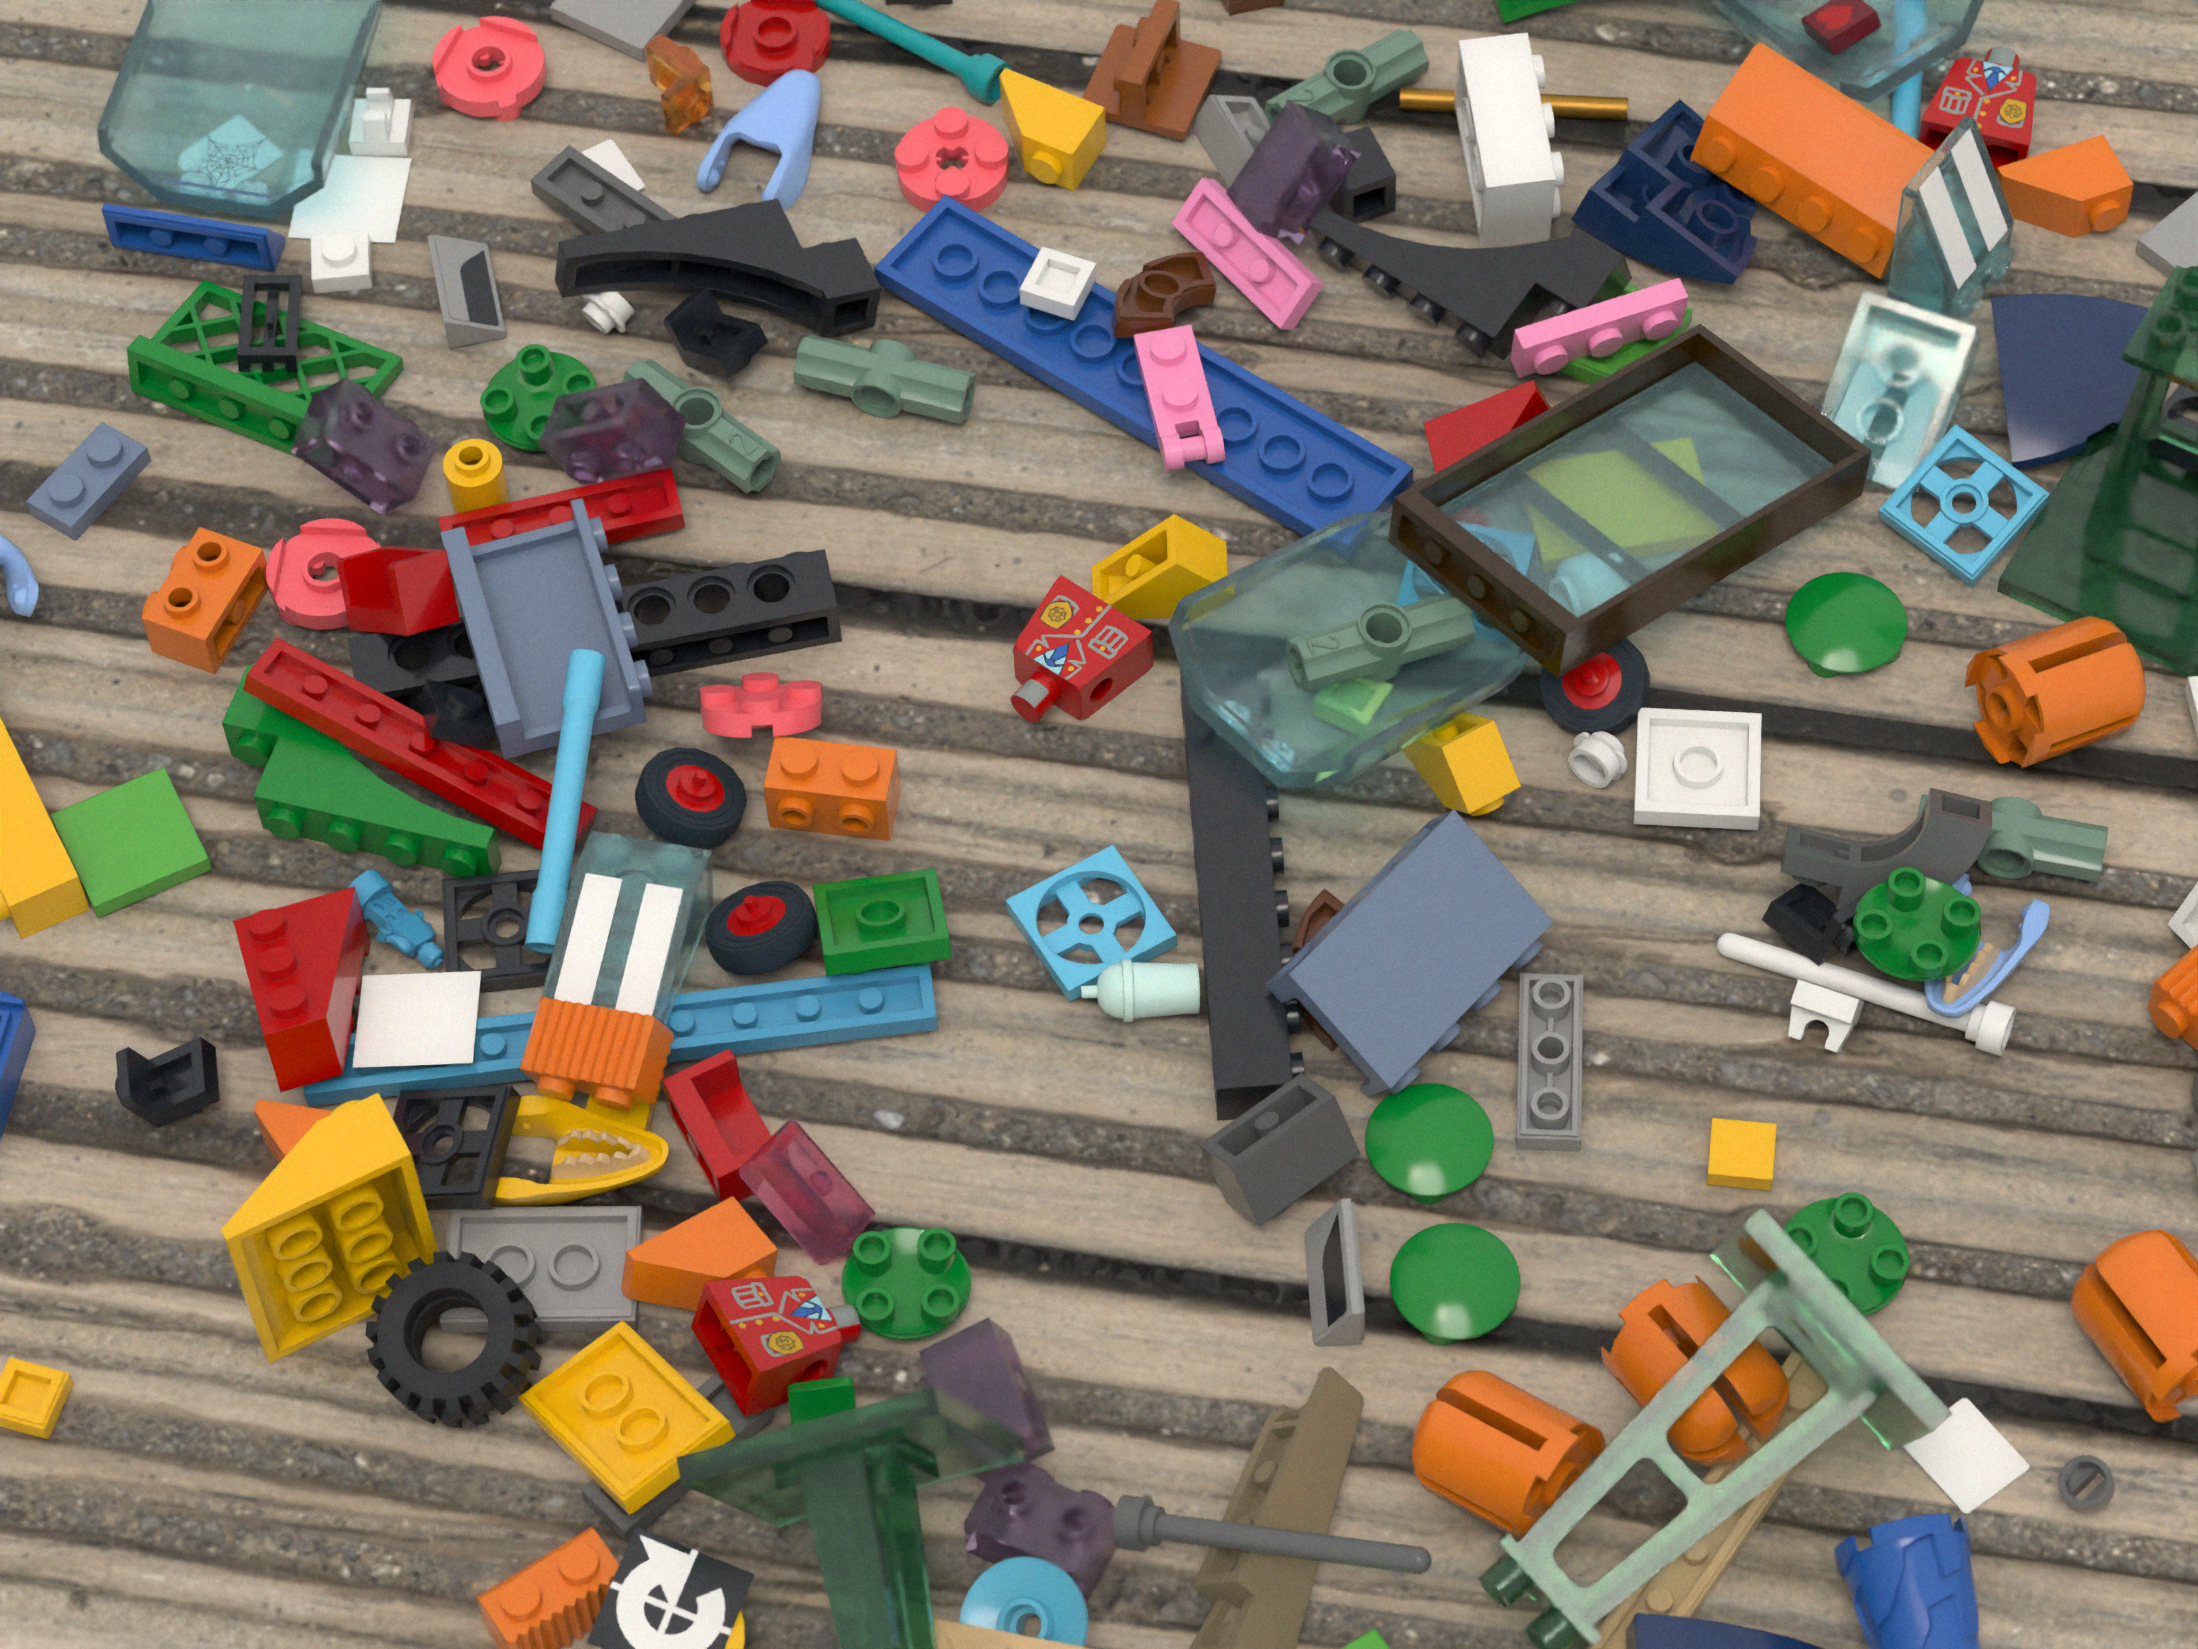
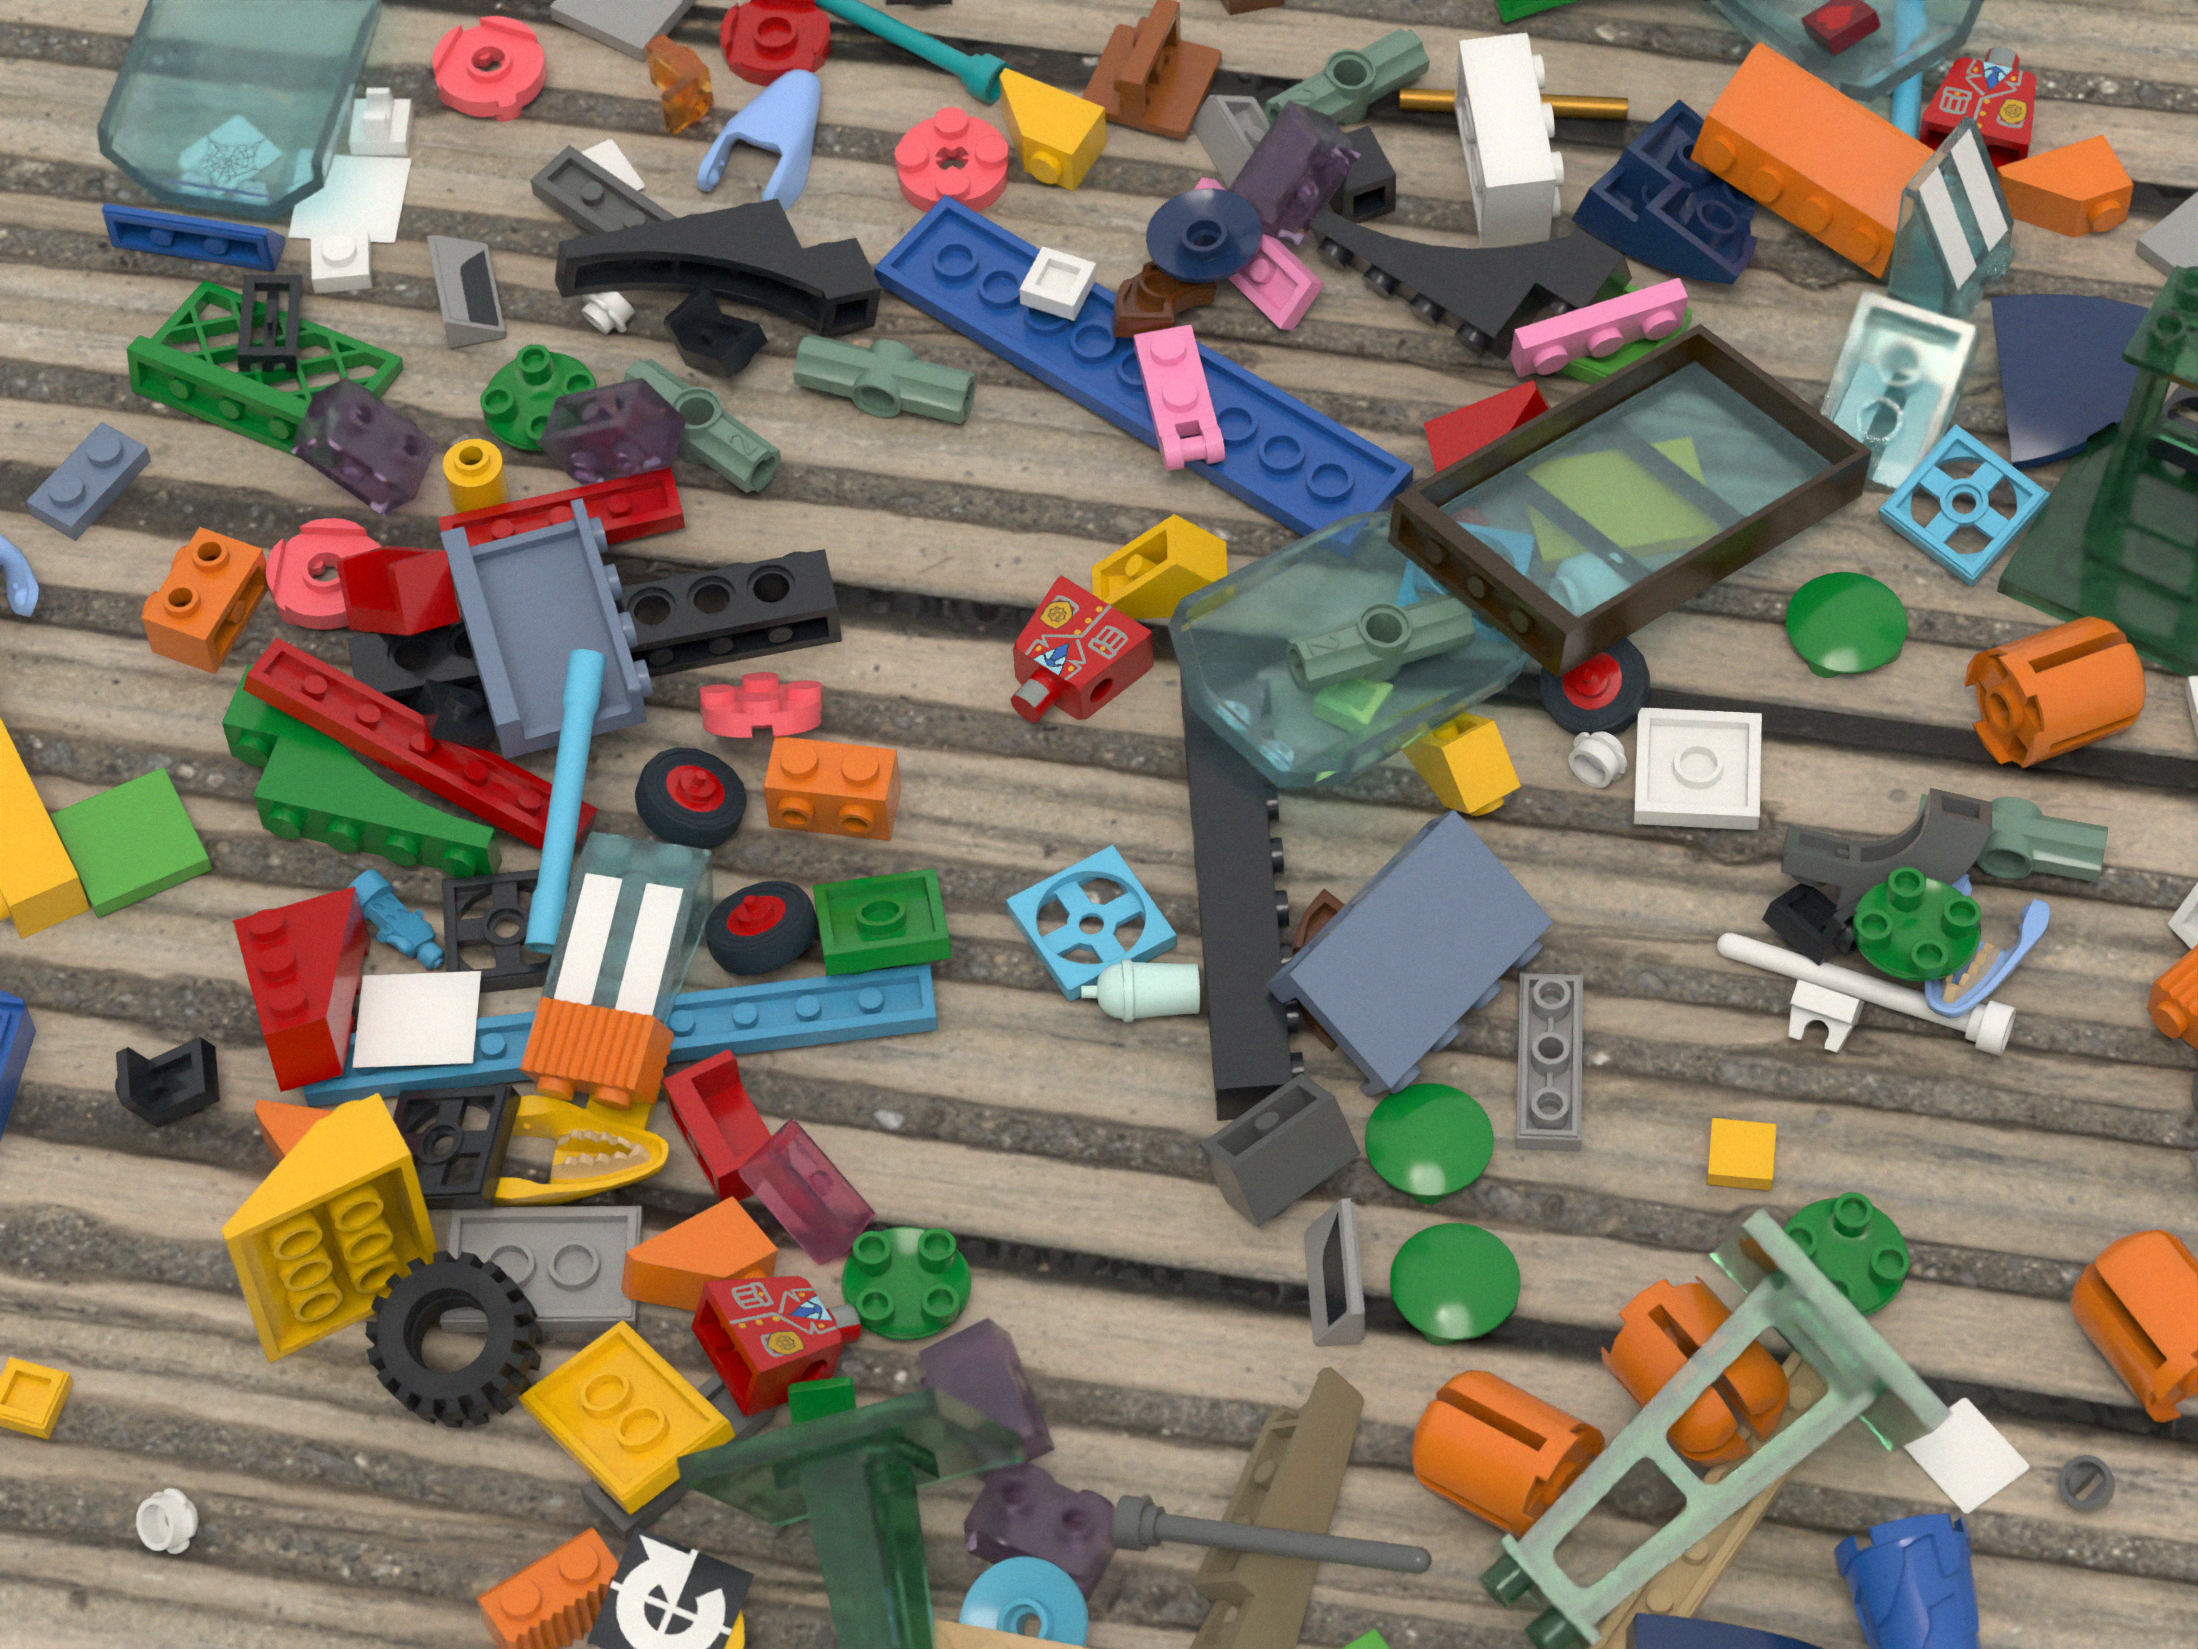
none -> white plate [136,1488,198,1554]
none -> dark blue dish [1146,188,1263,283]

